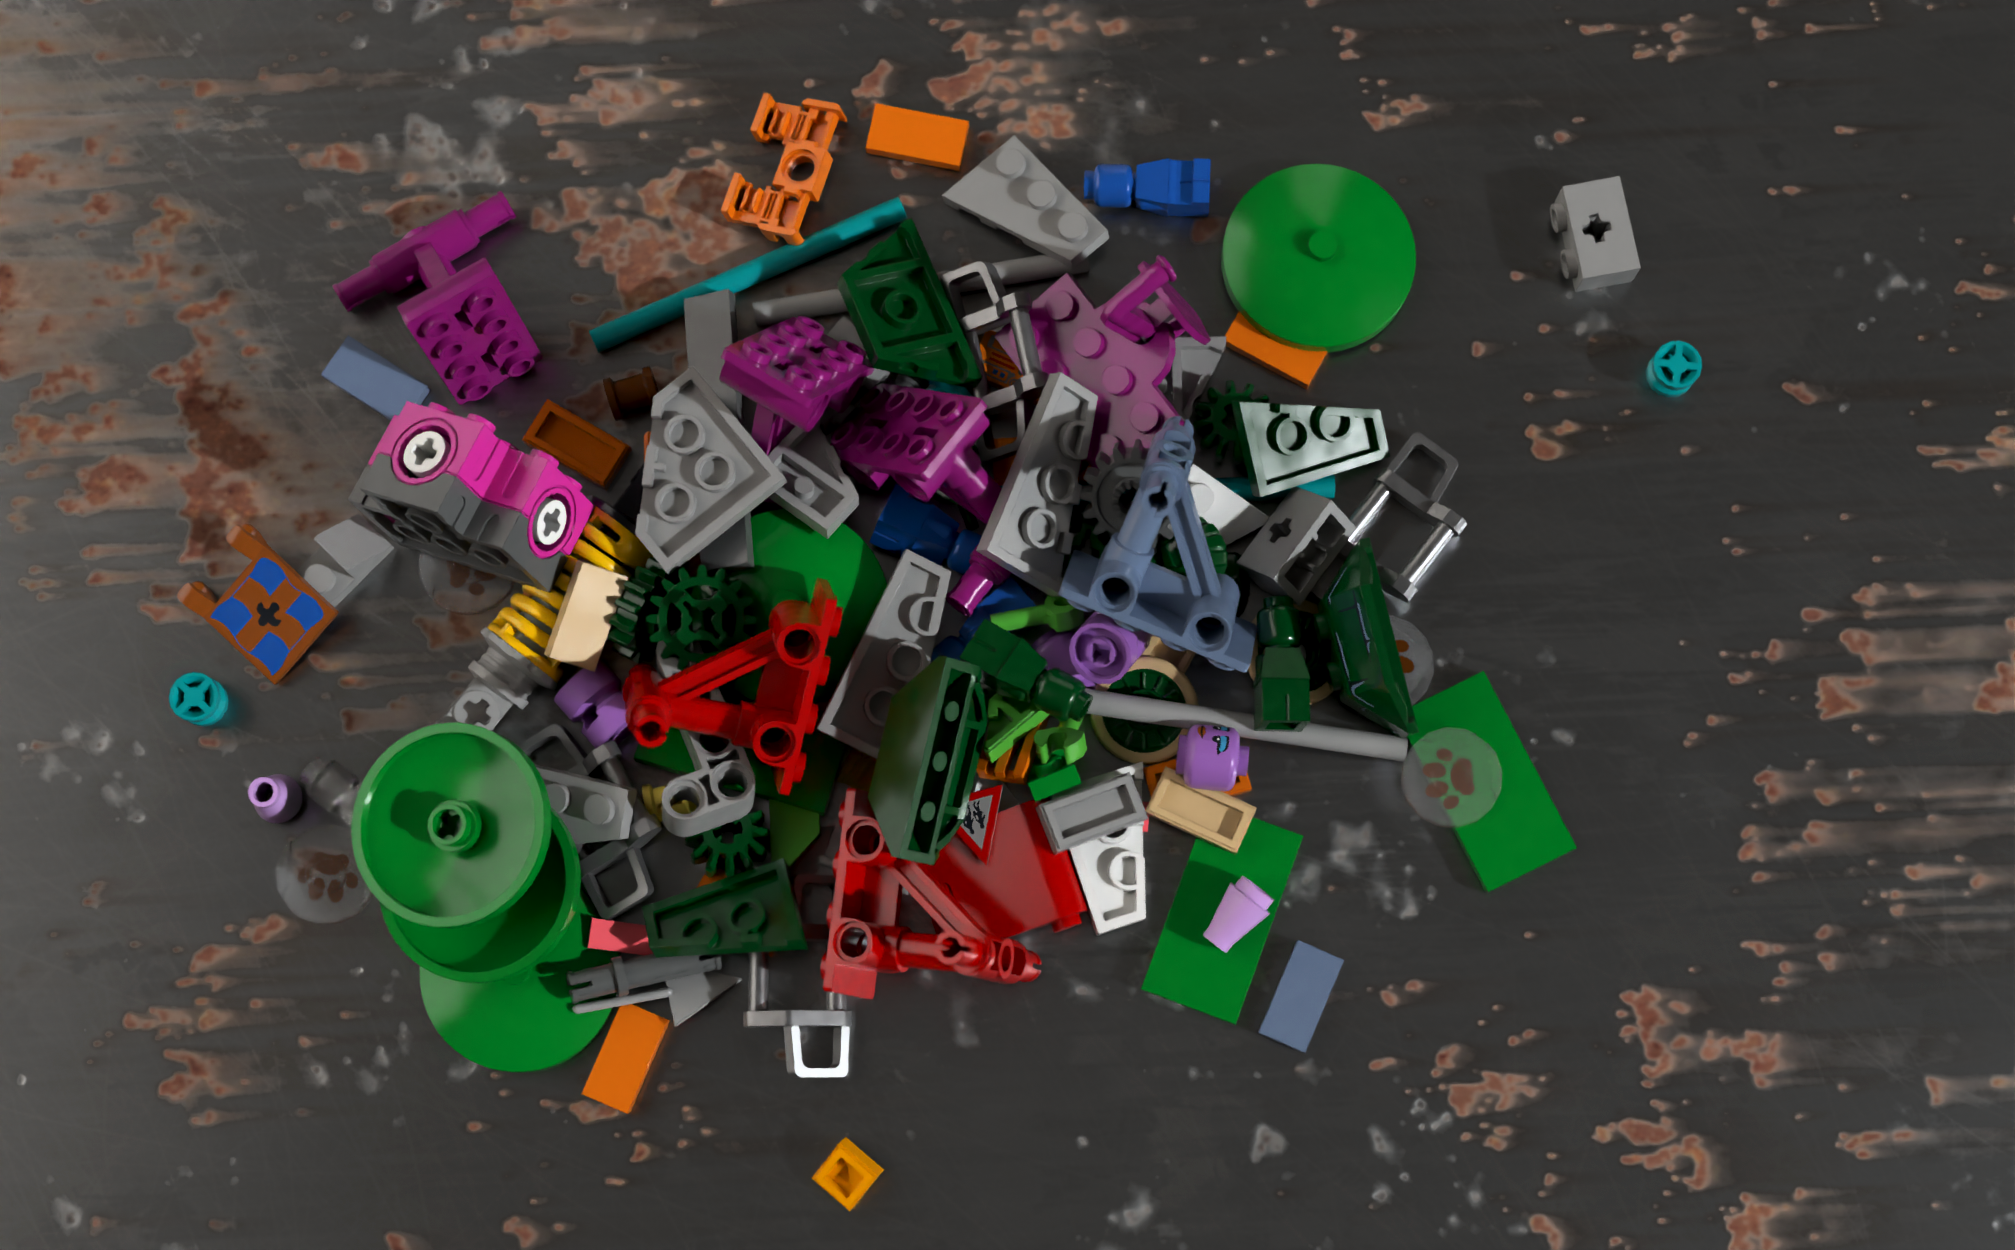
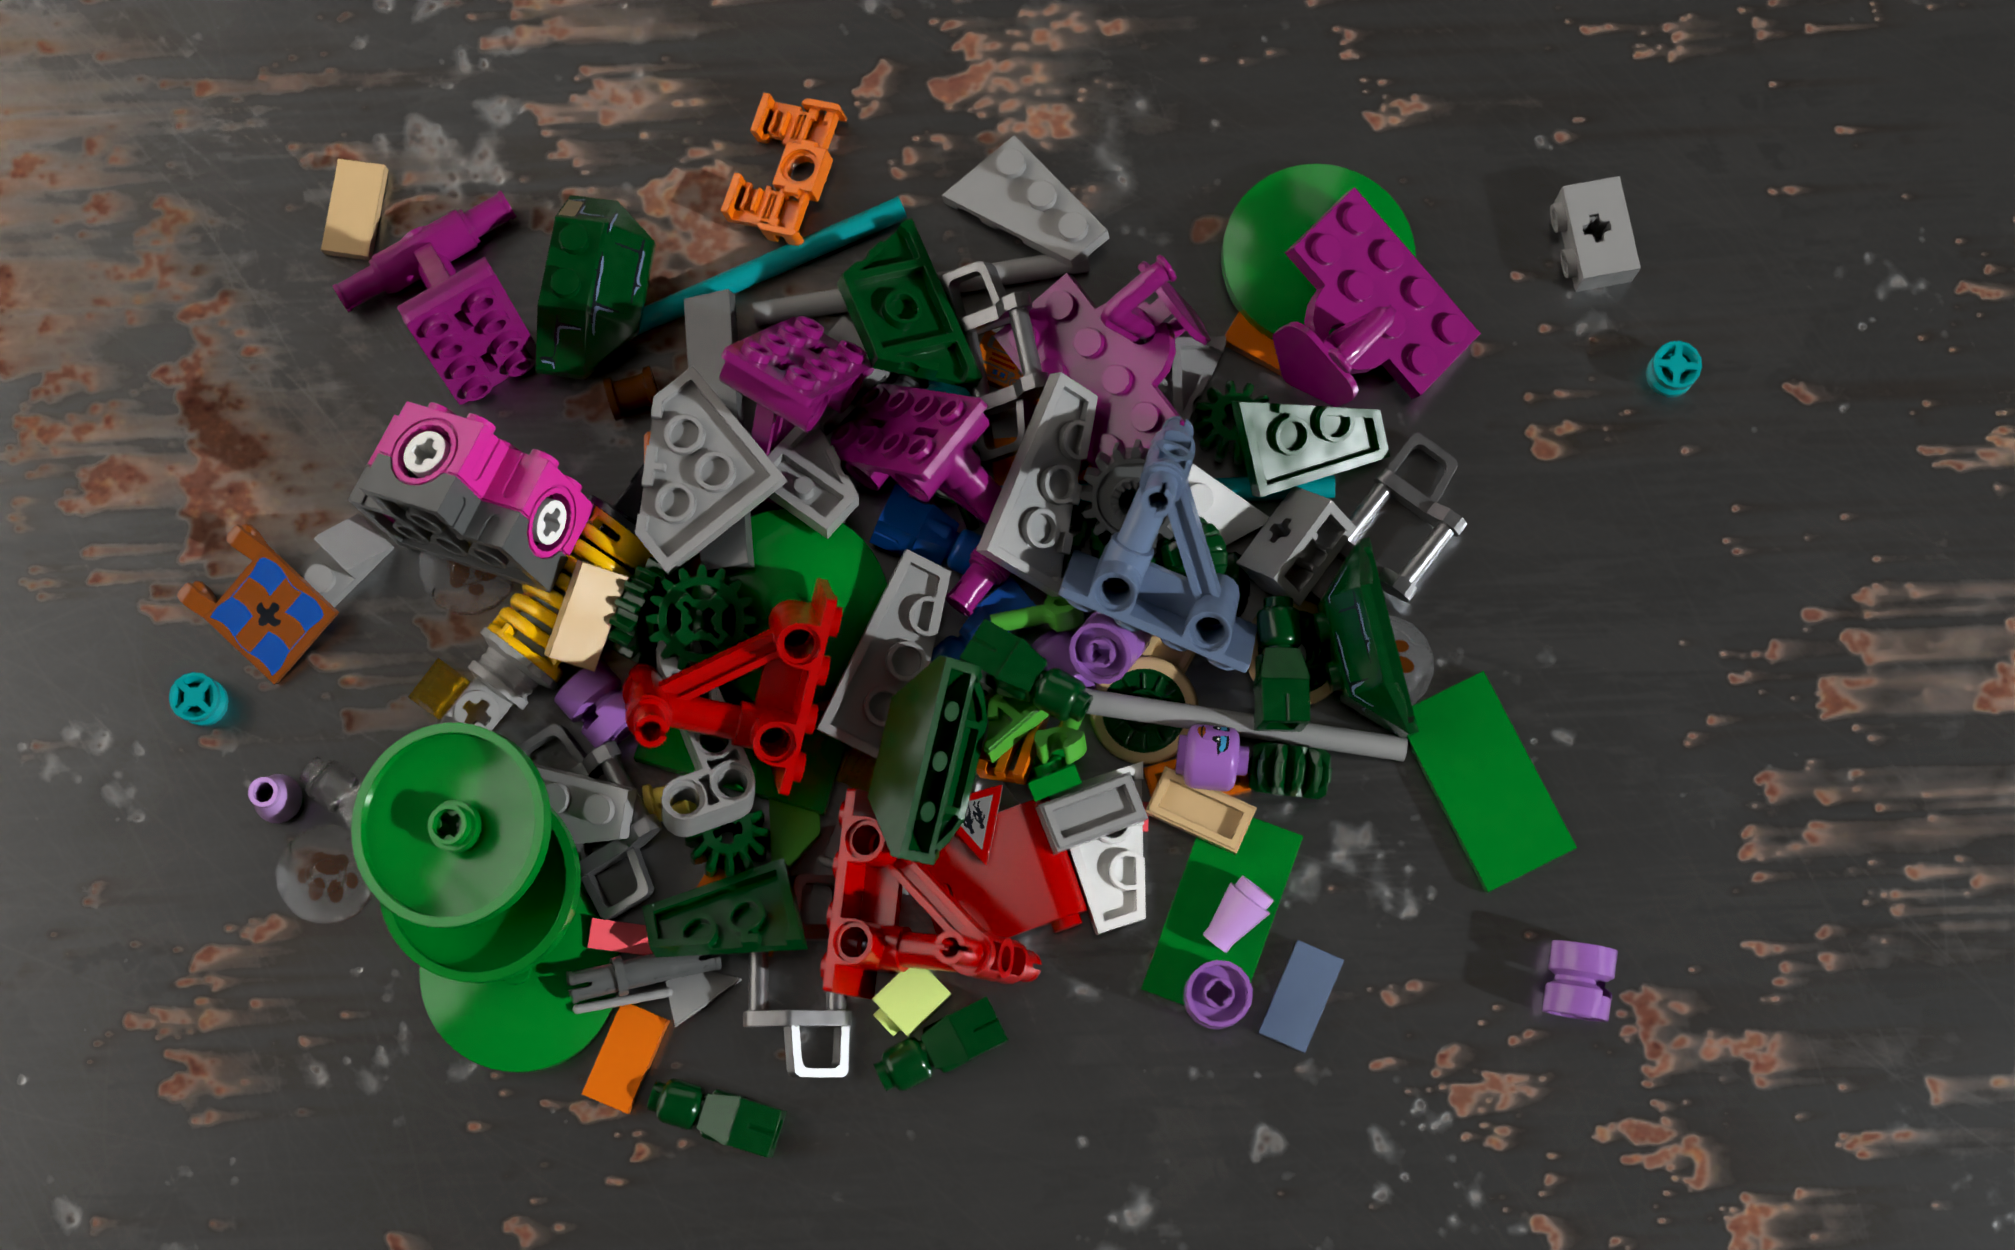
sand blue tile [321,335,431,421] -> none
orange tile [522,399,632,491] -> none
light orange tile [812,1137,884,1211] -> none
orange tile [865,103,969,171] -> none
blue piece [1084,158,1211,217] -> none
clear tile [1401,727,1502,828] -> none
none -> tan tile [321,158,389,261]
none -> clear yellow tile [408,658,471,720]
none -> dark green wedge [536,195,656,379]
none -> dark green piece [647,1078,787,1158]
none -> yellowish green brick [872,968,952,1037]
none -> dark green piece [873,996,1009,1091]
none -> medium lavender wheel [1183,960,1253,1030]
none -> dark green gear [1247,742,1332,799]
none -> magenta plate [1273,187,1481,407]
none -> medium lavender wheel [1542,940,1618,1022]

